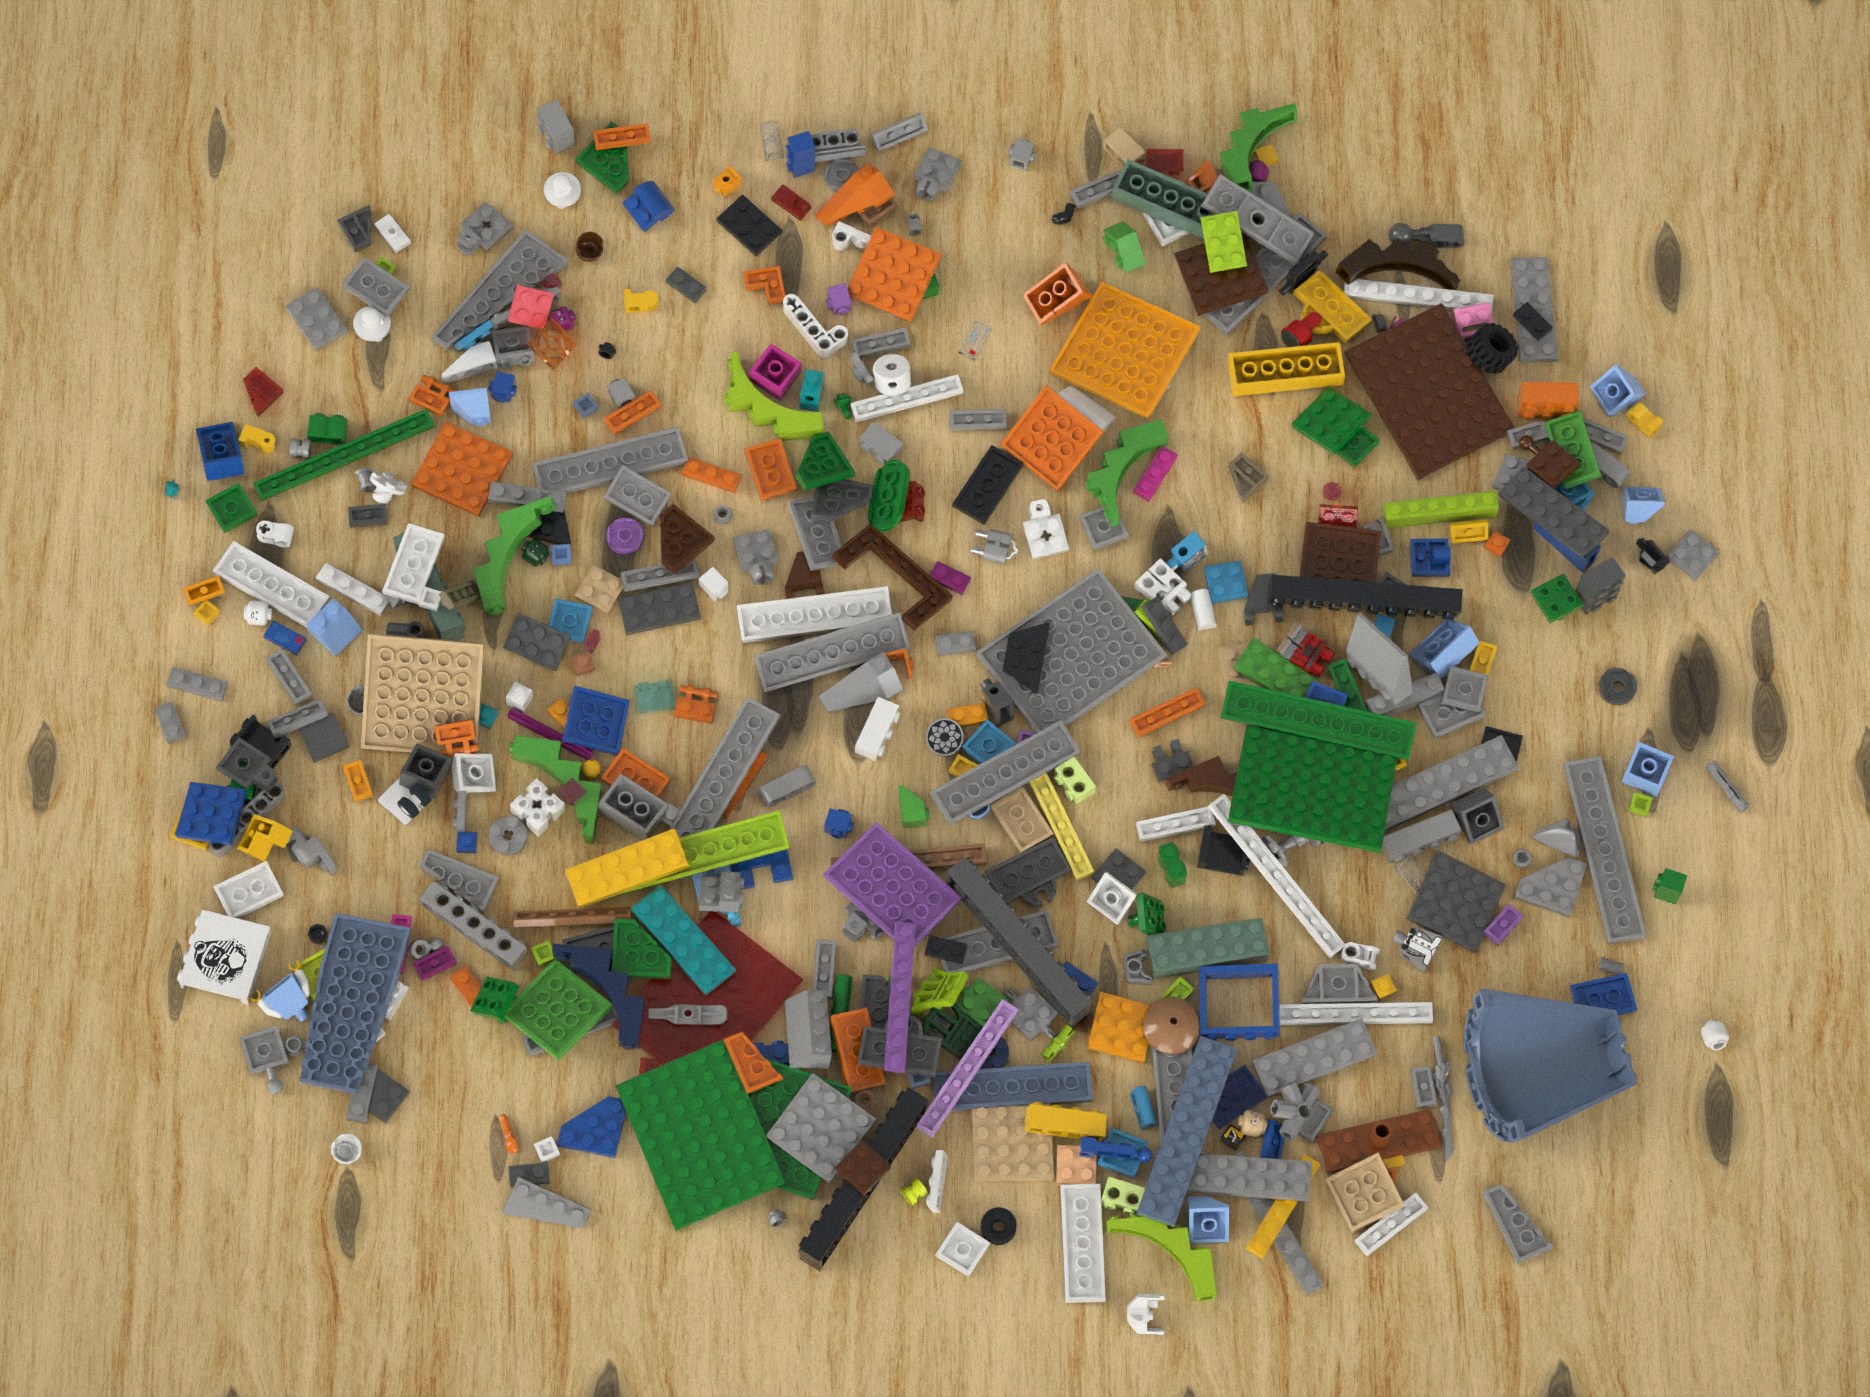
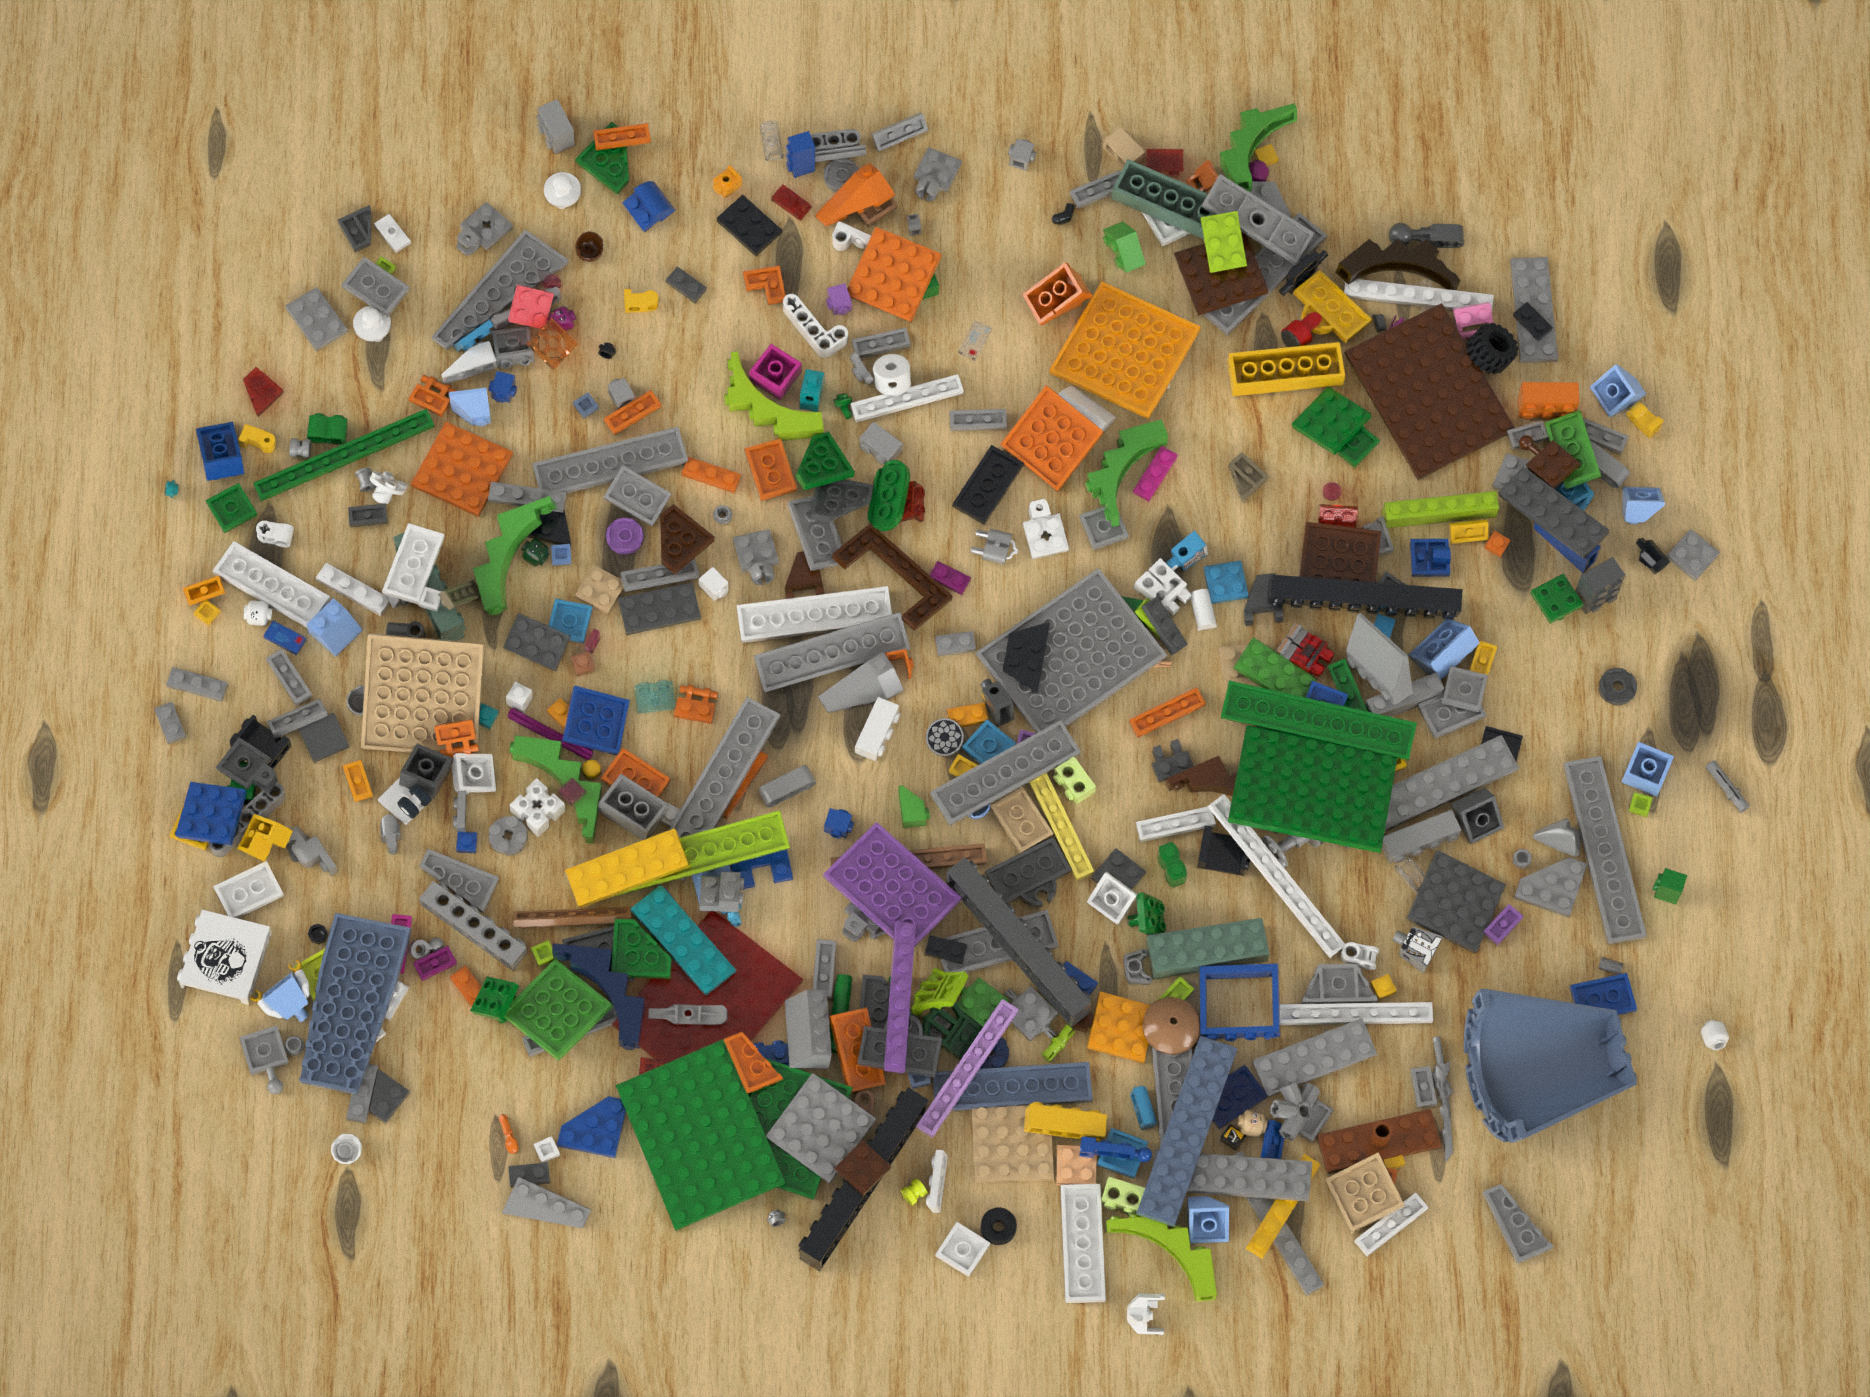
none -> light grey arm [380,814,402,855]

